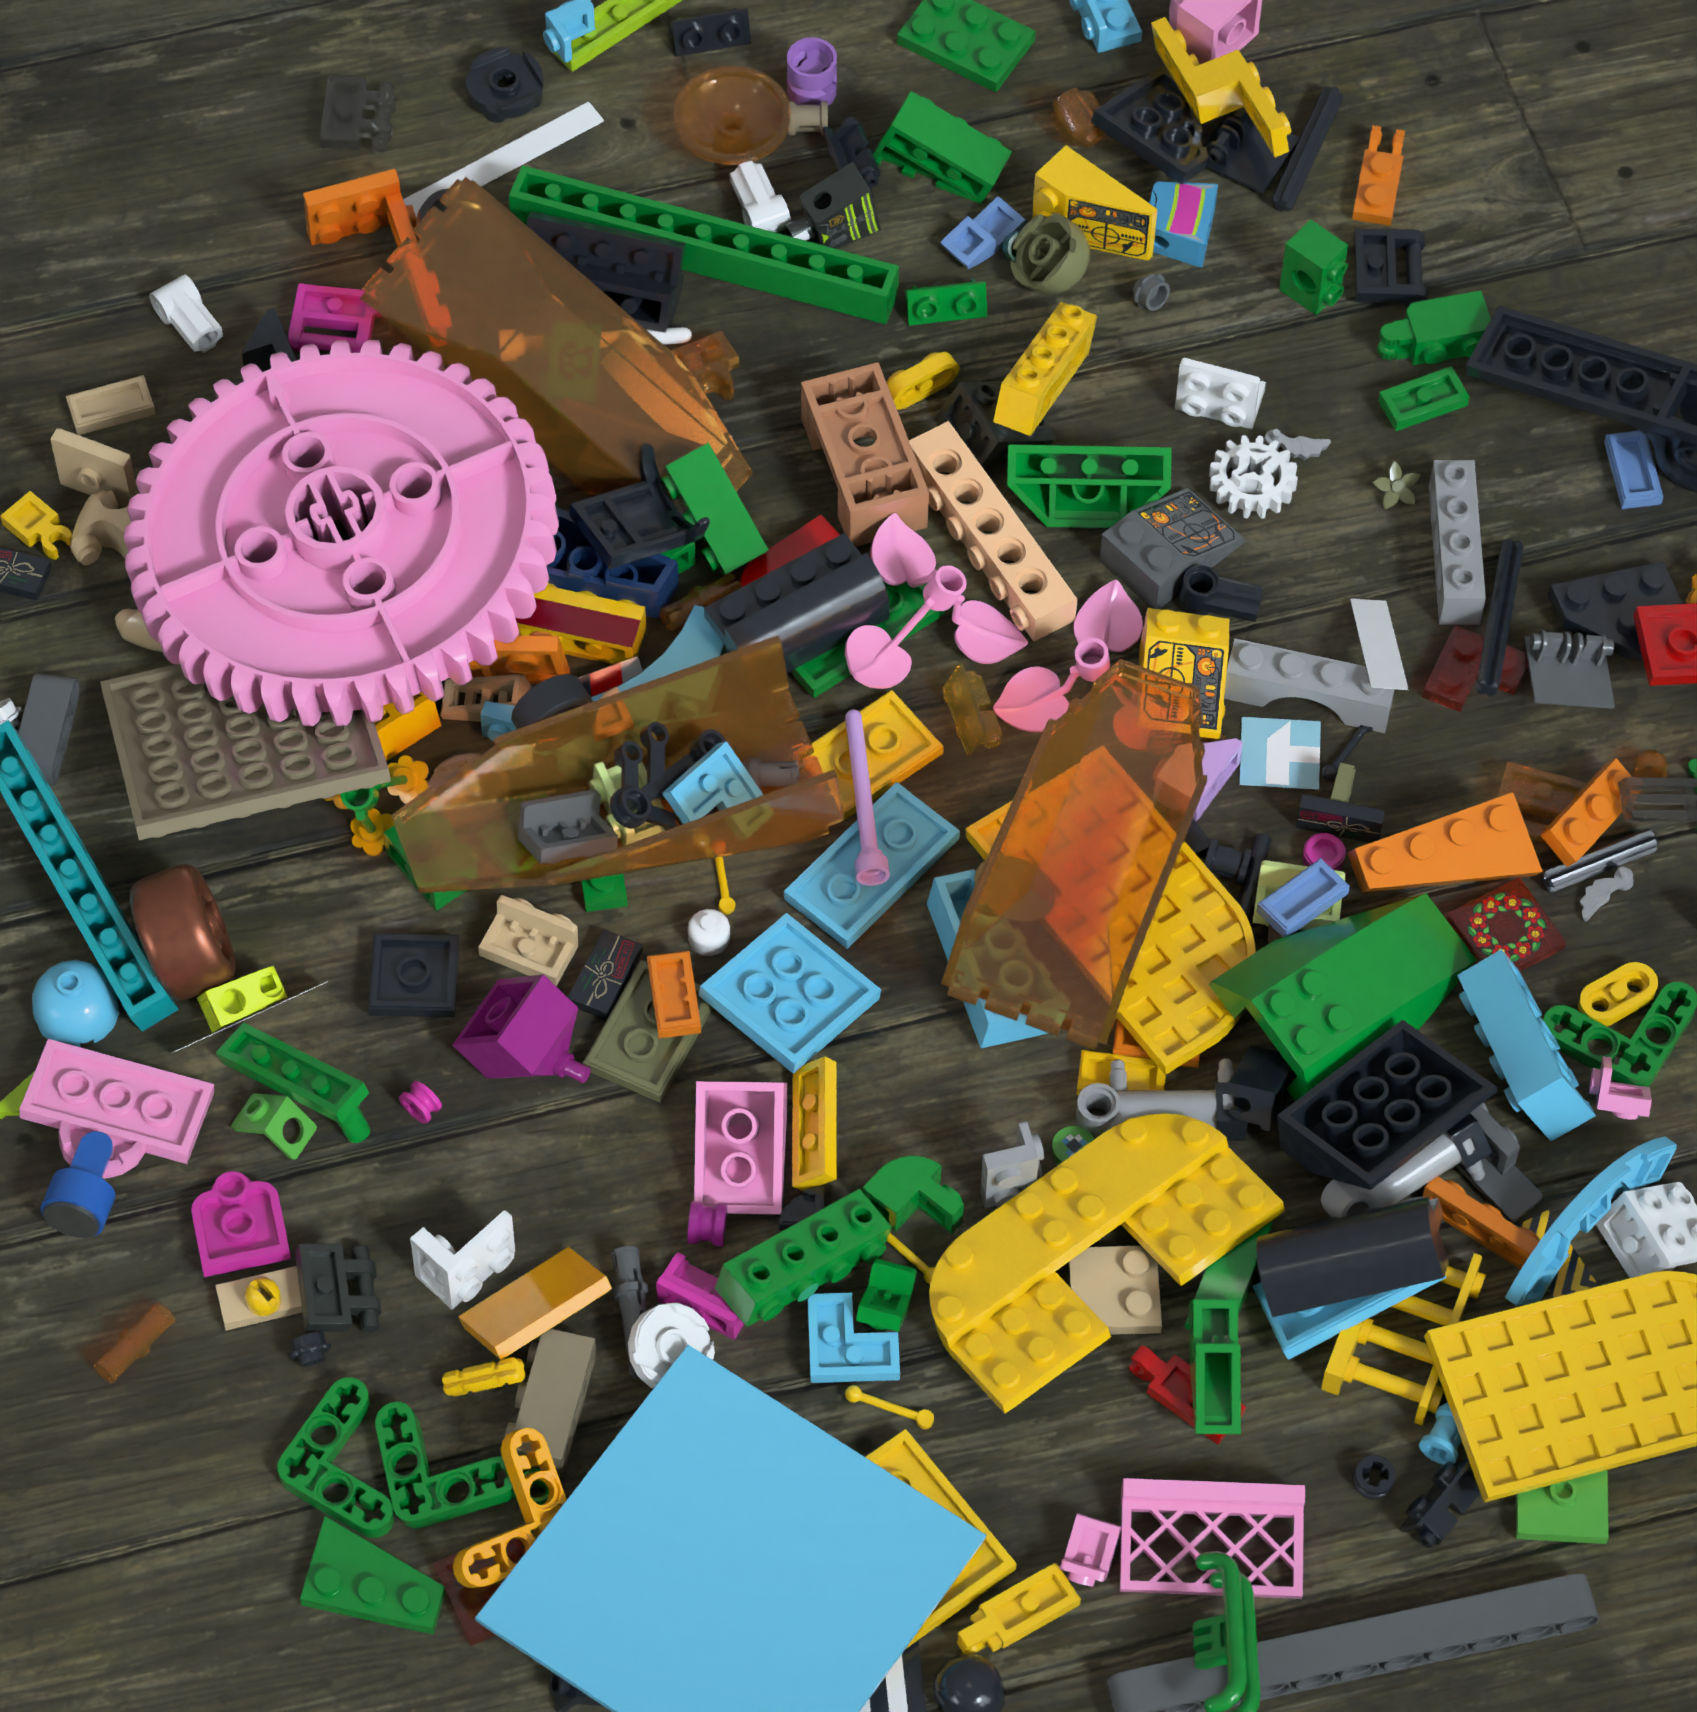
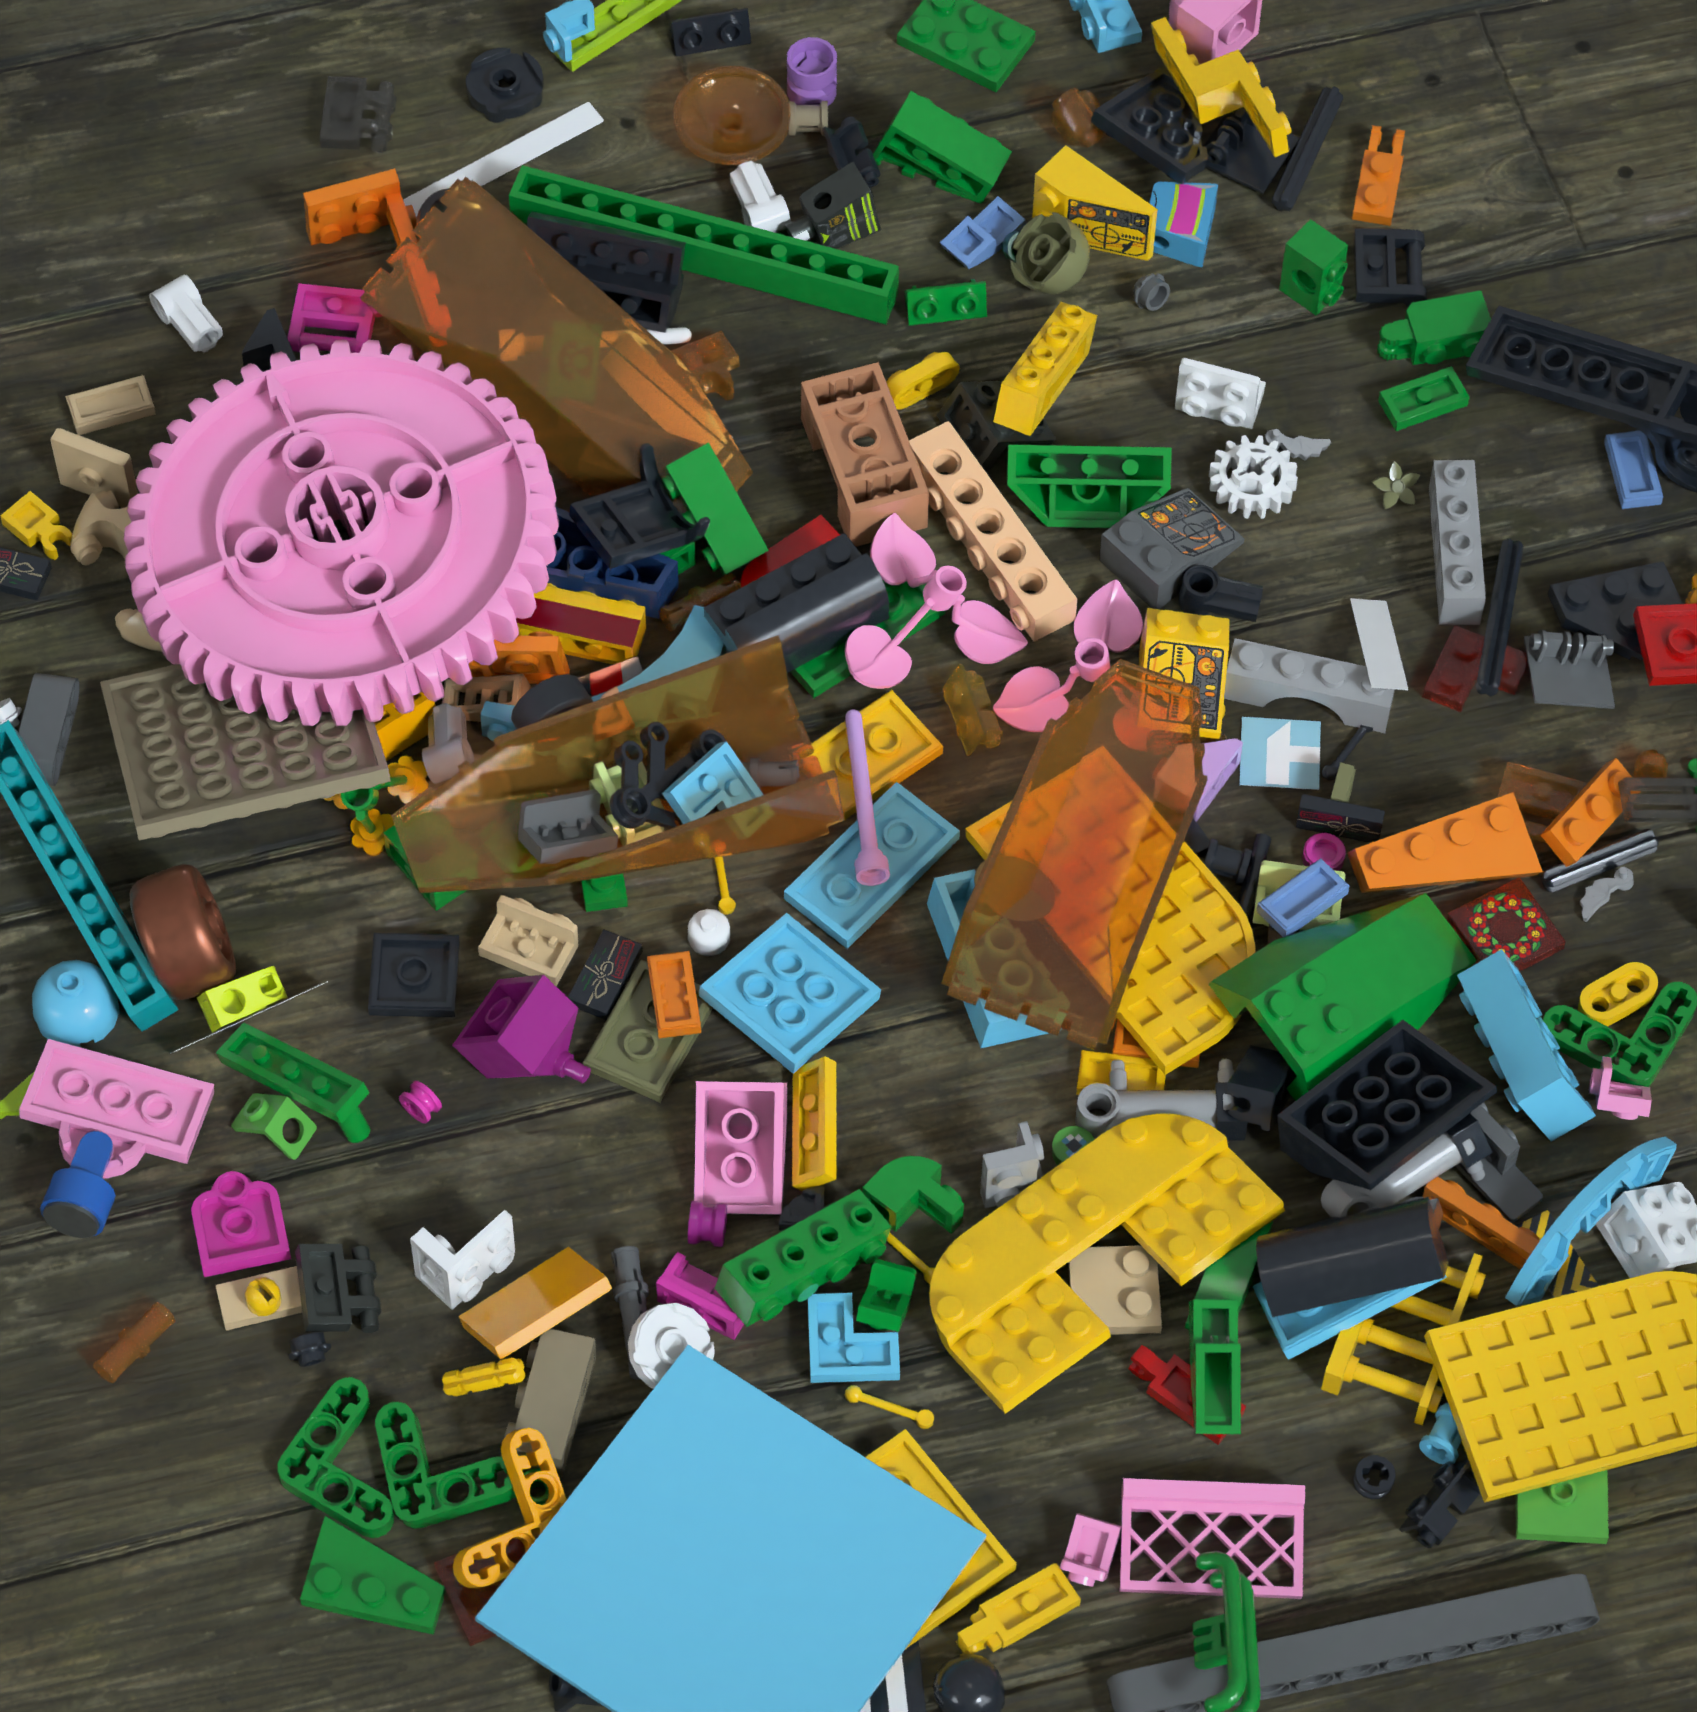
none -> light grey piece [422,703,476,784]

